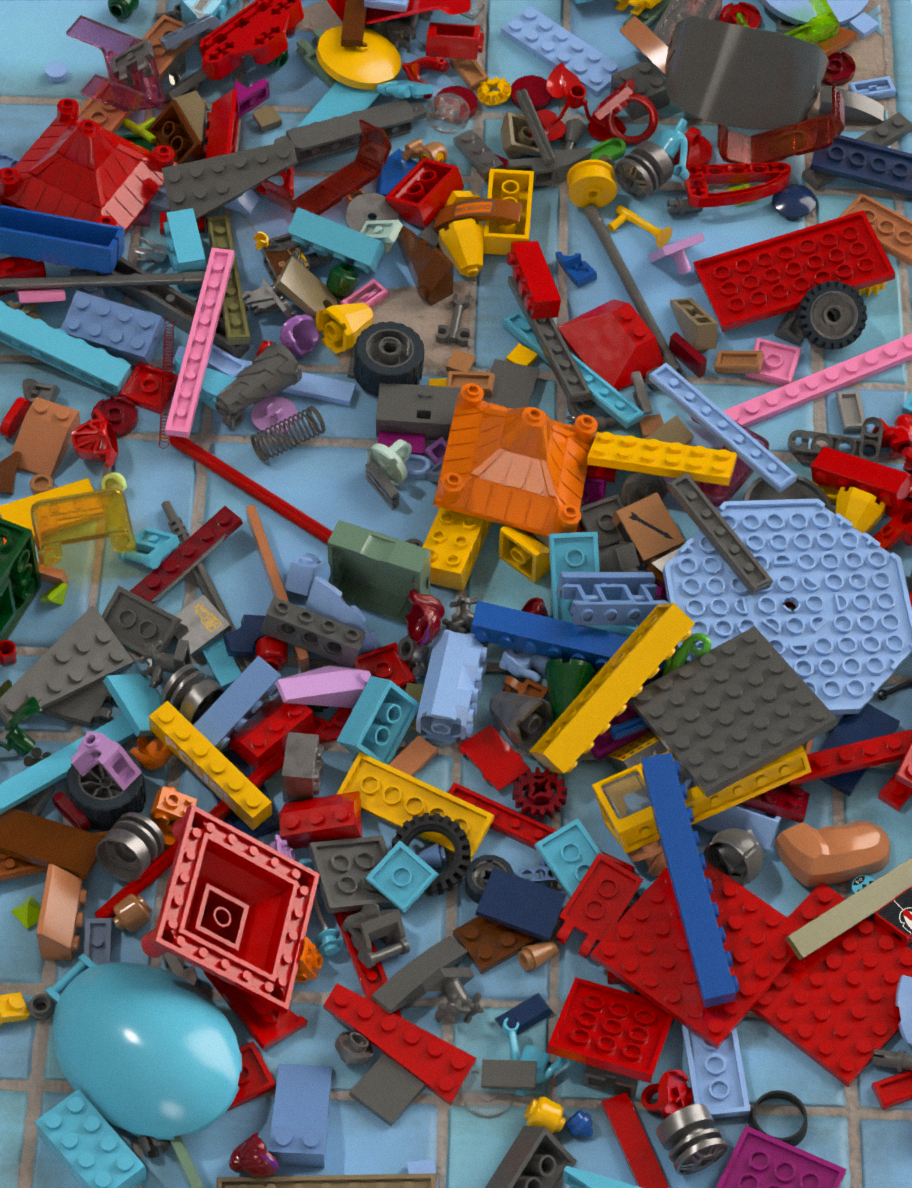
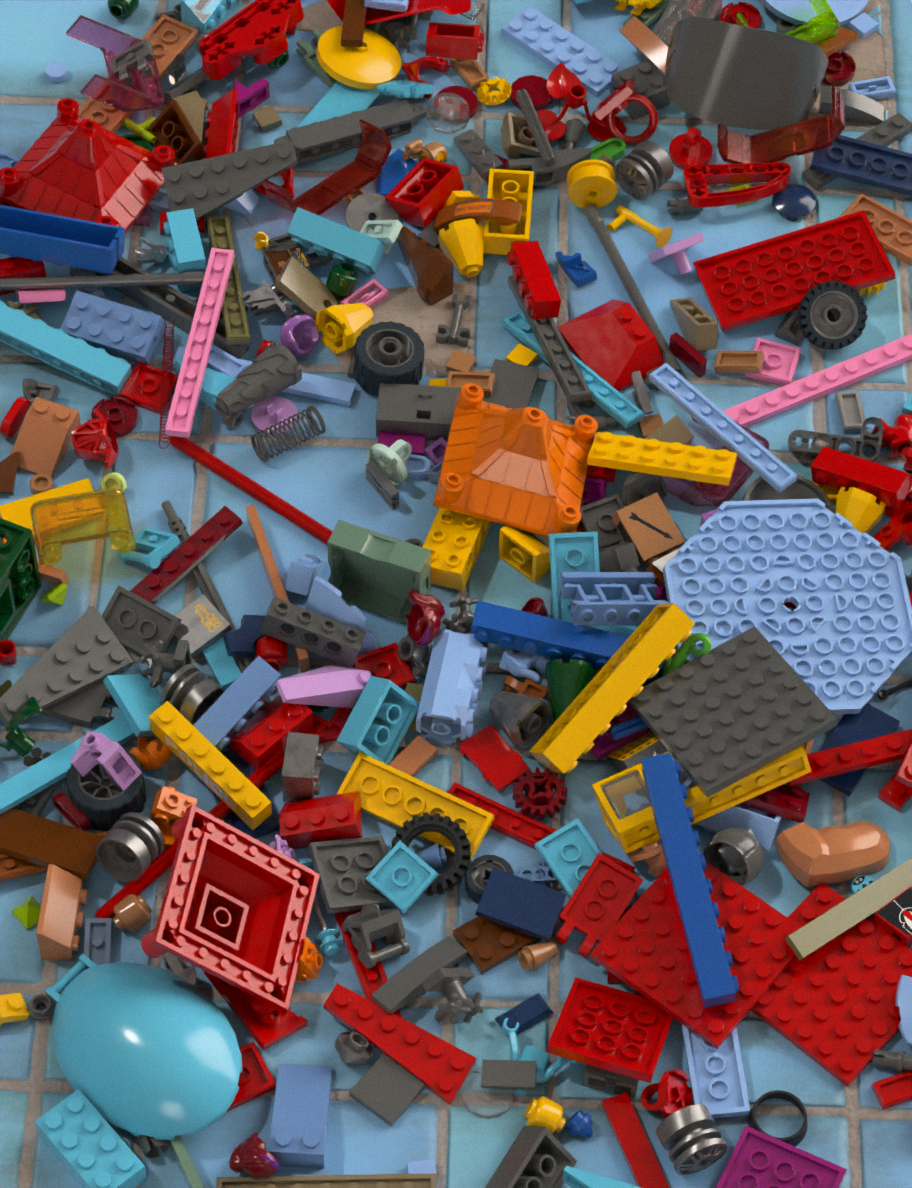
sand blue plate [158,14,220,50] -> none
medium azure piece [630,118,690,180] -> none
dark grey tile [667,473,773,595] -> none

